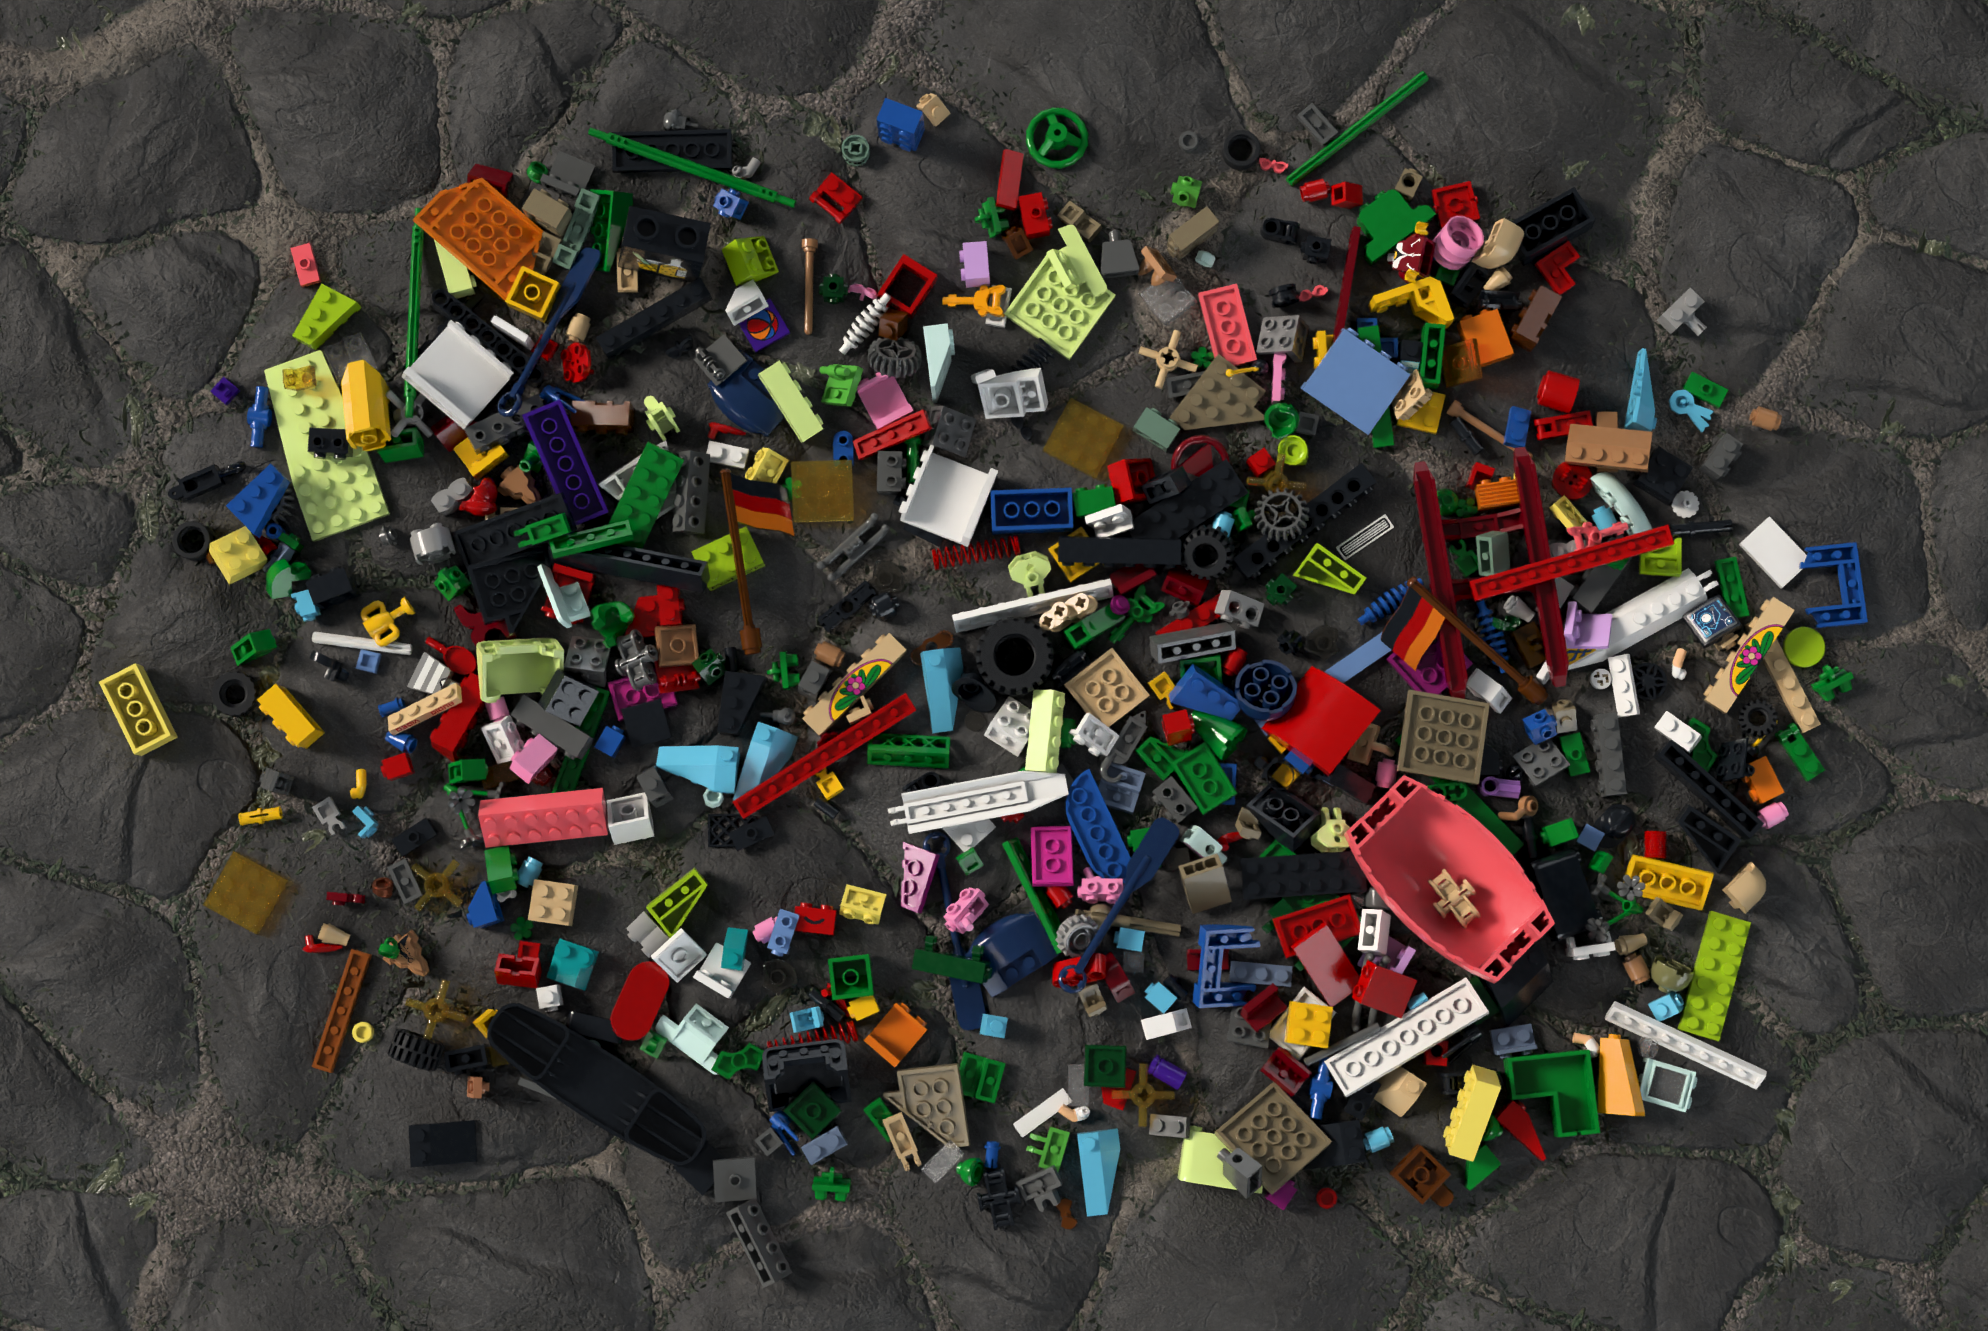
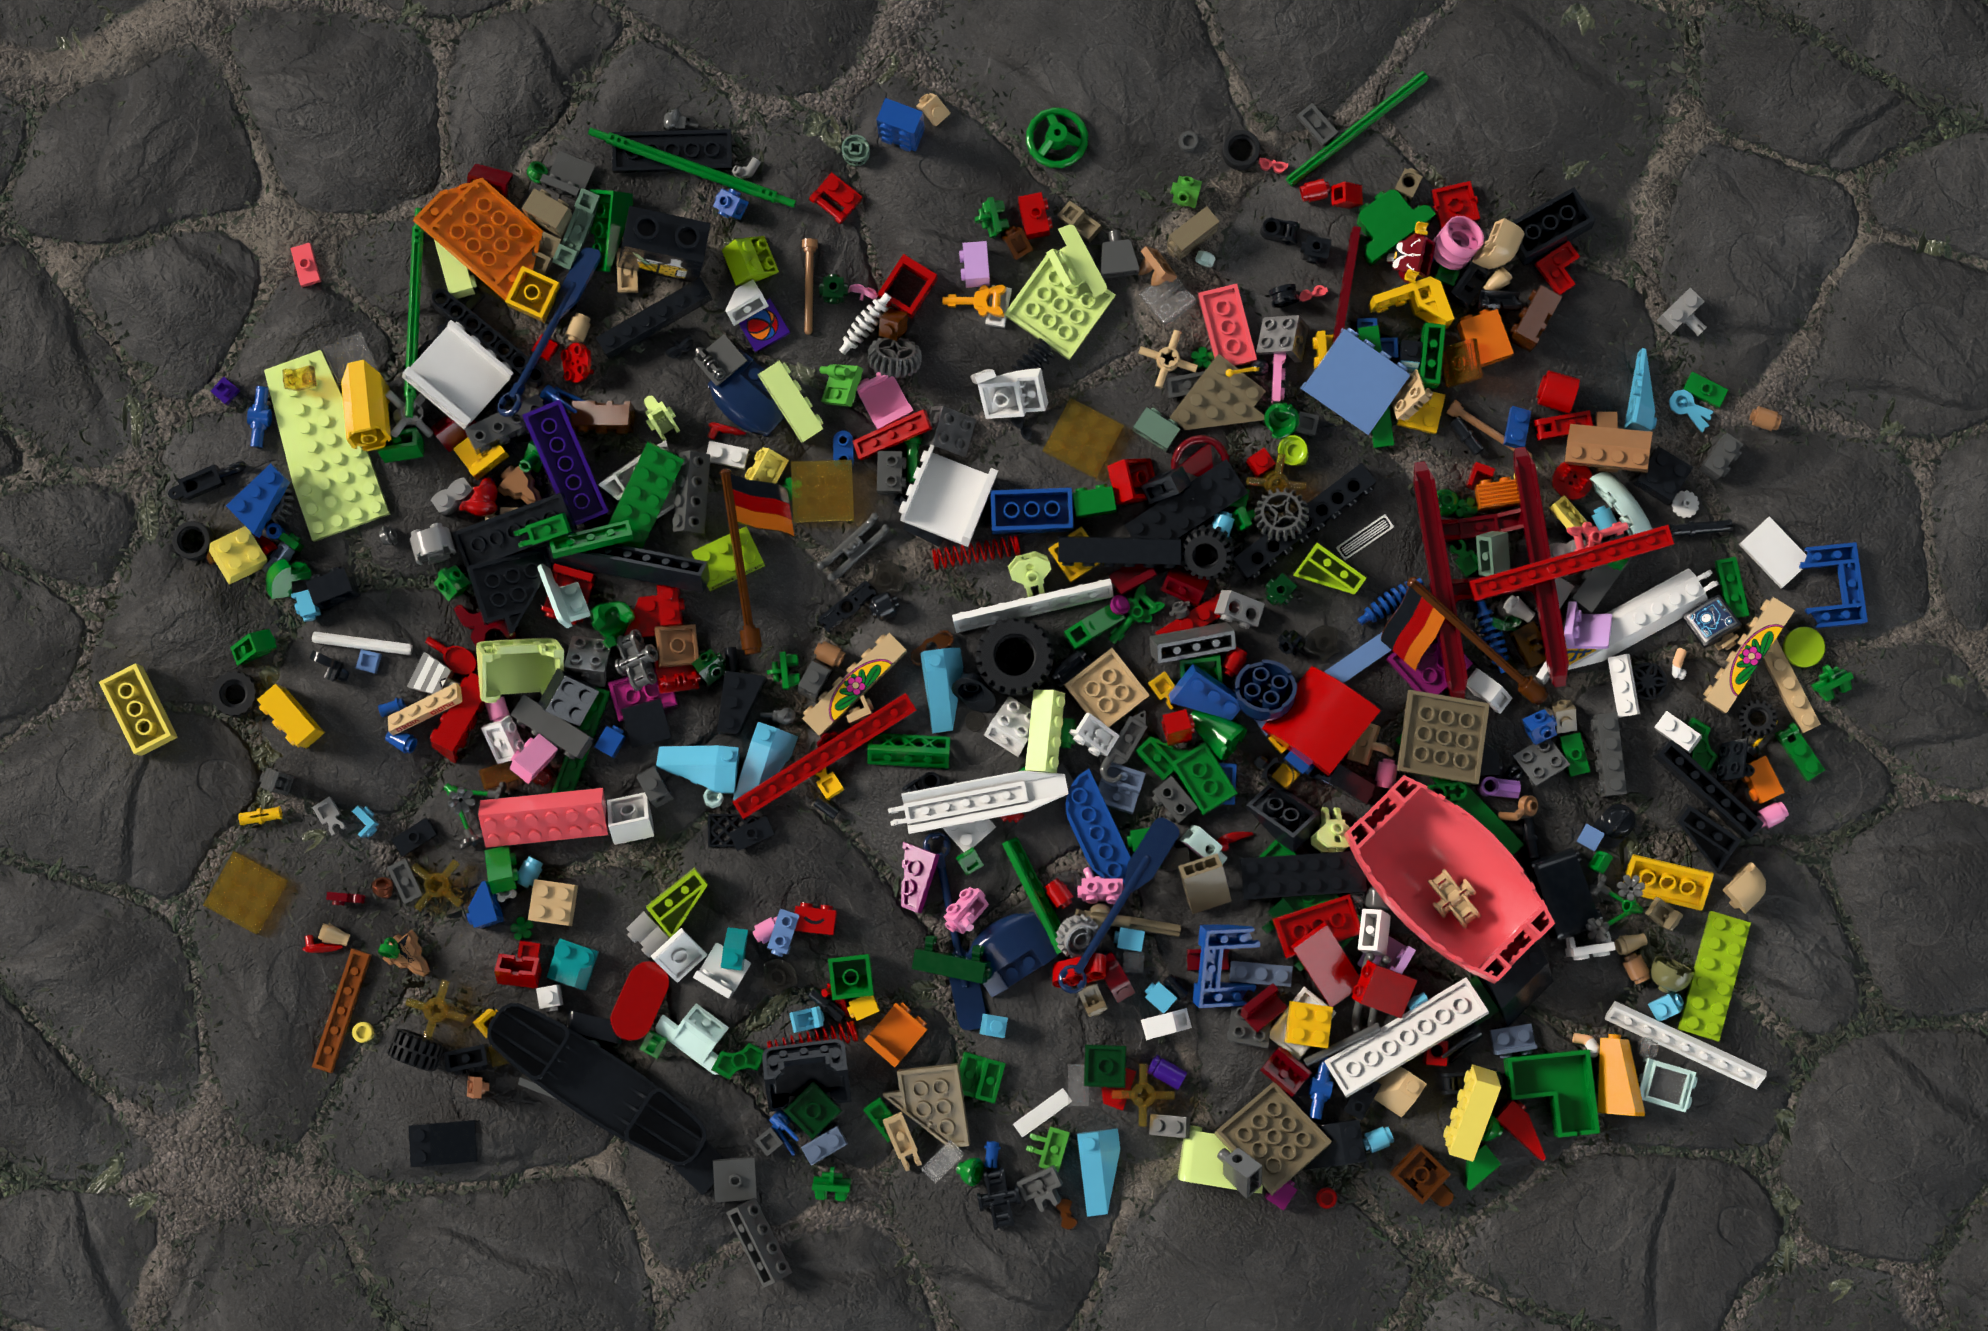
lime wedge [292,284,362,350] -> none
black brick [307,428,353,460] -> none
yellow arm [350,769,367,799] -> none
yellow piece [361,596,415,647] -> none
red brick [381,753,415,781] -> none
green slope [448,759,488,784] -> none
white tile [491,316,535,351] -> none
light yellow bracket [839,884,886,924] -> none
light aqua slope [923,323,955,403] -> none
red tile [996,149,1024,211] -> none
dark pink tile [1031,826,1074,887] -> none
tan axle [1039,593,1098,632] -> none
arm [1058,1104,1090,1122] -> none
white bracket [1085,504,1134,537] -> none
dark tan bracket [1235,807,1262,840] -> none
green slope [1540,818,1579,847] -> none
white tile [1590,669,1611,690] -> none
lime wing [1639,537,1682,577] -> none
red piece [1644,831,1667,859] -> none

